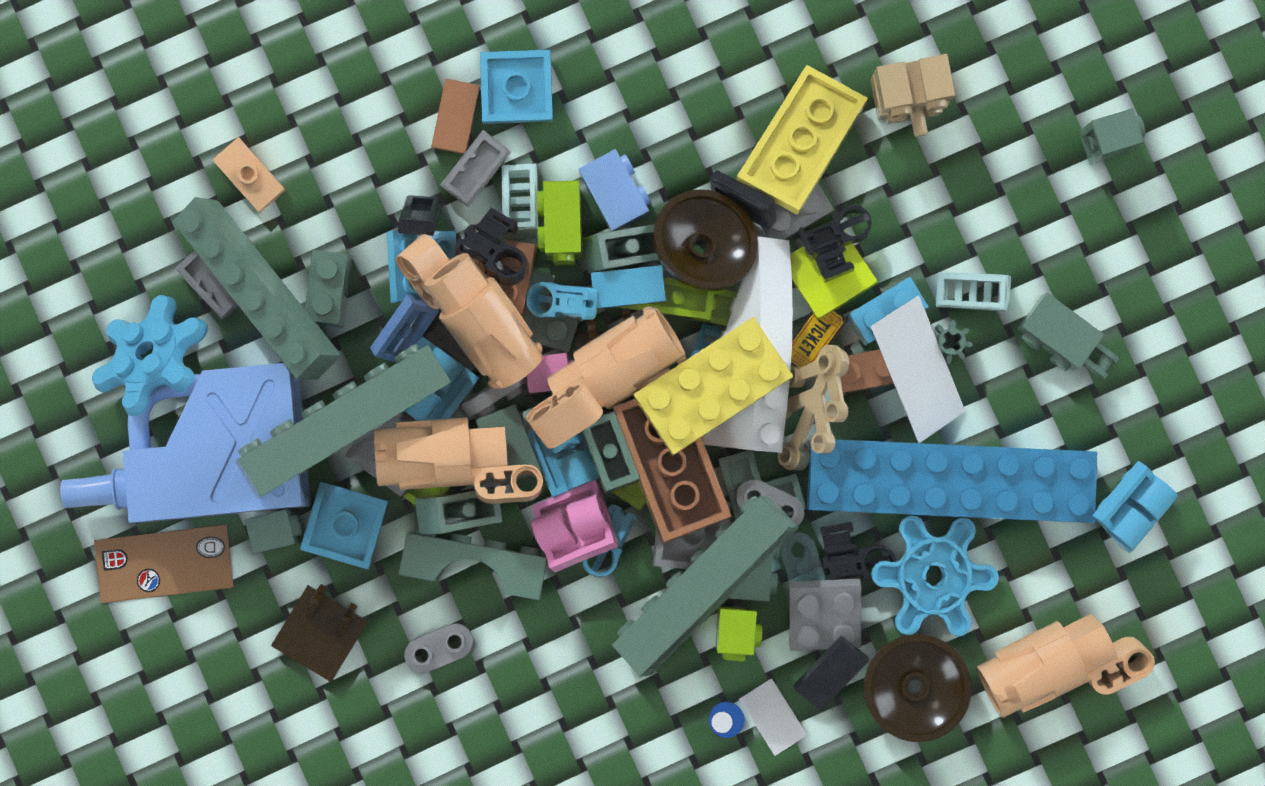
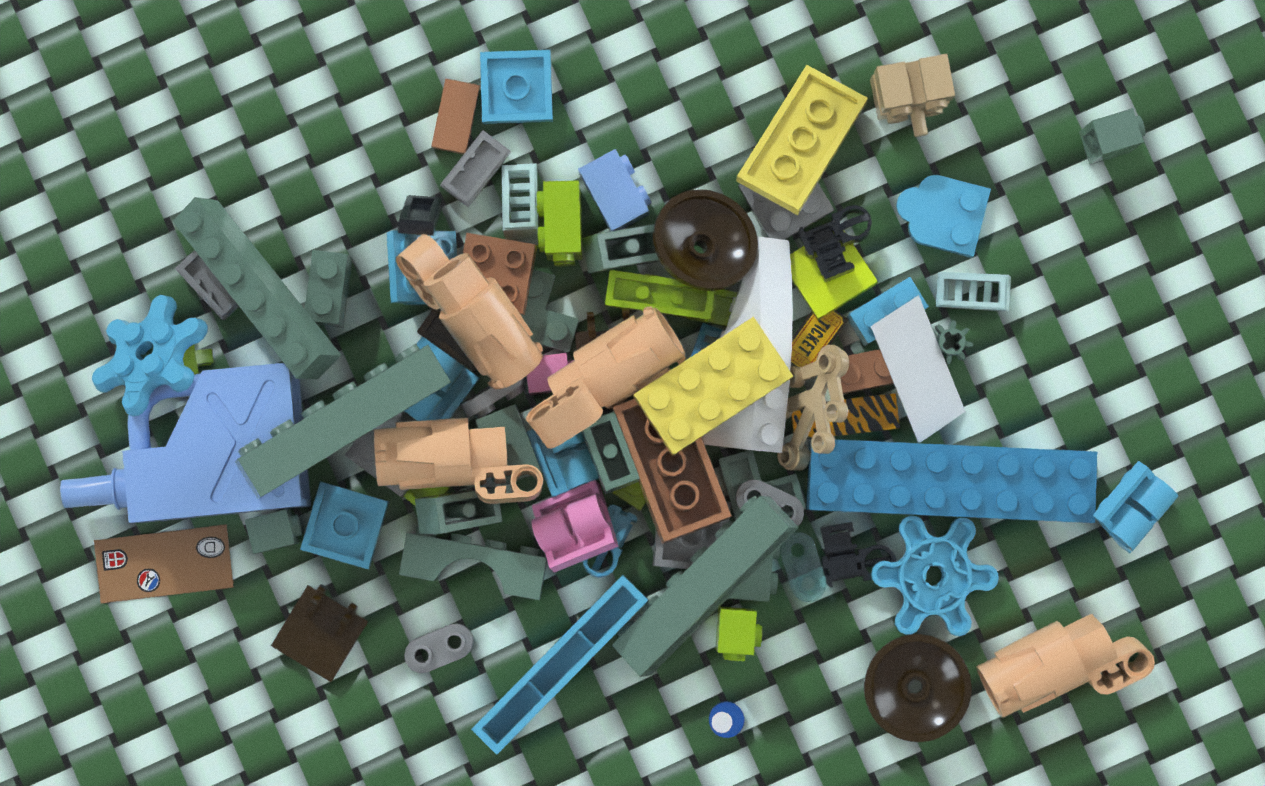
light nougat plate [213,137,286,213] -> none
medium blue tile [370,294,440,362] -> none
black piece [455,207,526,286] -> none
medium azure piece [526,282,598,320] -> none
medium azure tile [591,265,666,309] -> none
black tile [710,170,776,229] -> none
white sticker [739,678,807,756] -> none
light grey plate [788,579,861,651] -> none
black tile [794,635,869,710] -> none
sand green brick [1017,293,1119,379] -> none
none -> lime tile [183,344,214,374]
none -> medium azure brick [471,575,648,755]
none -> tile [791,393,900,440]
none -> medium azure plate [896,175,991,258]

